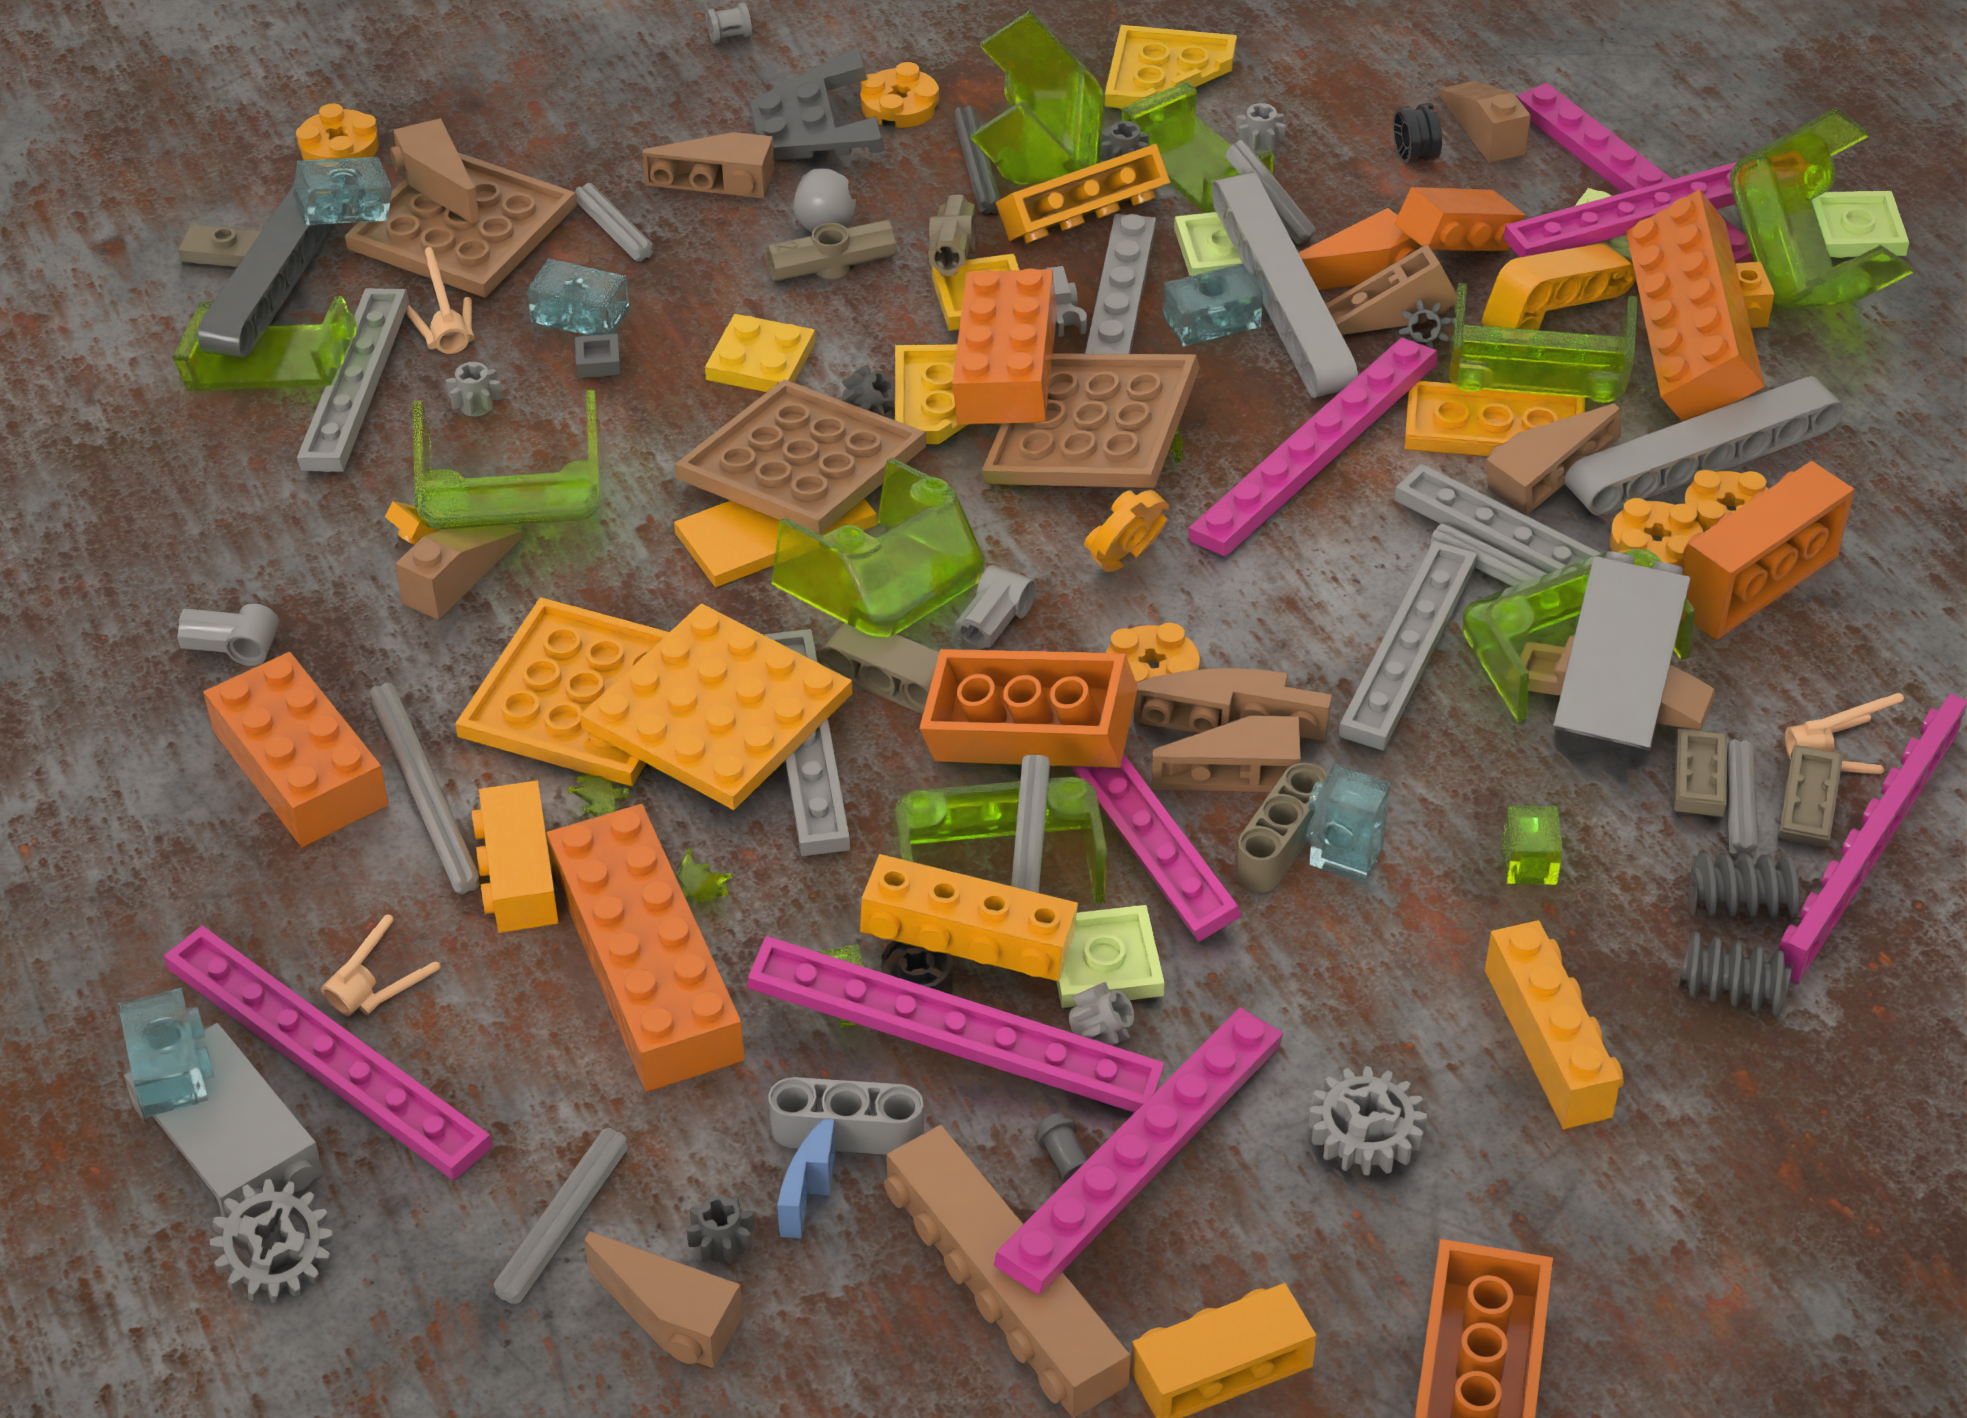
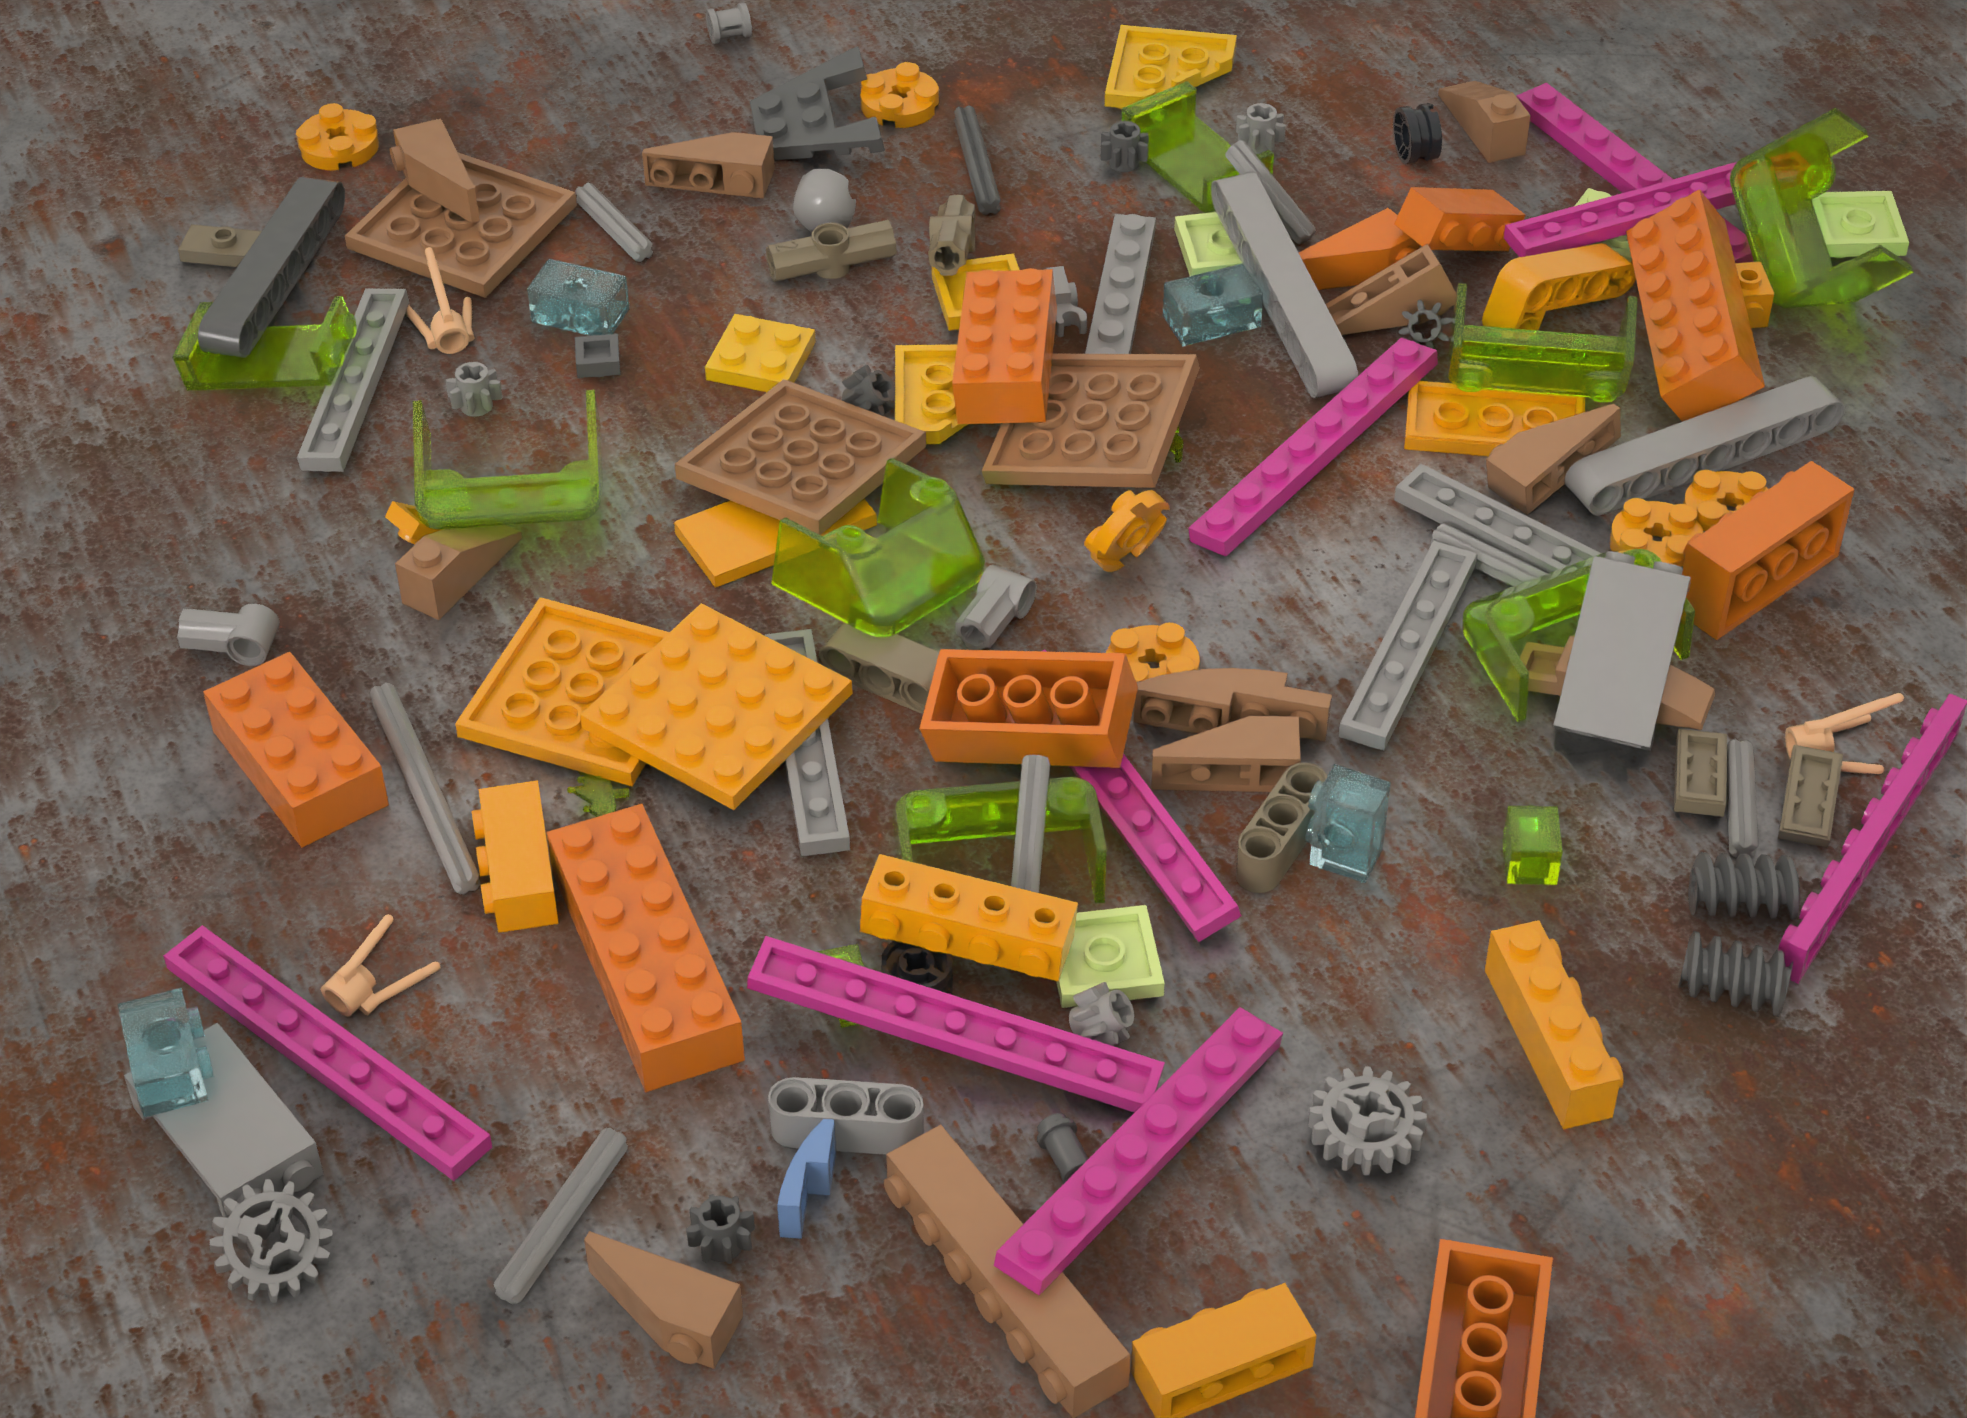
clear light blue brick [293,157,392,225] -> none
clear neon green piece [677,848,732,902] -> none
clear neon green windscreen [970,10,1104,184] -> none
light orange brick [995,143,1170,244] -> none

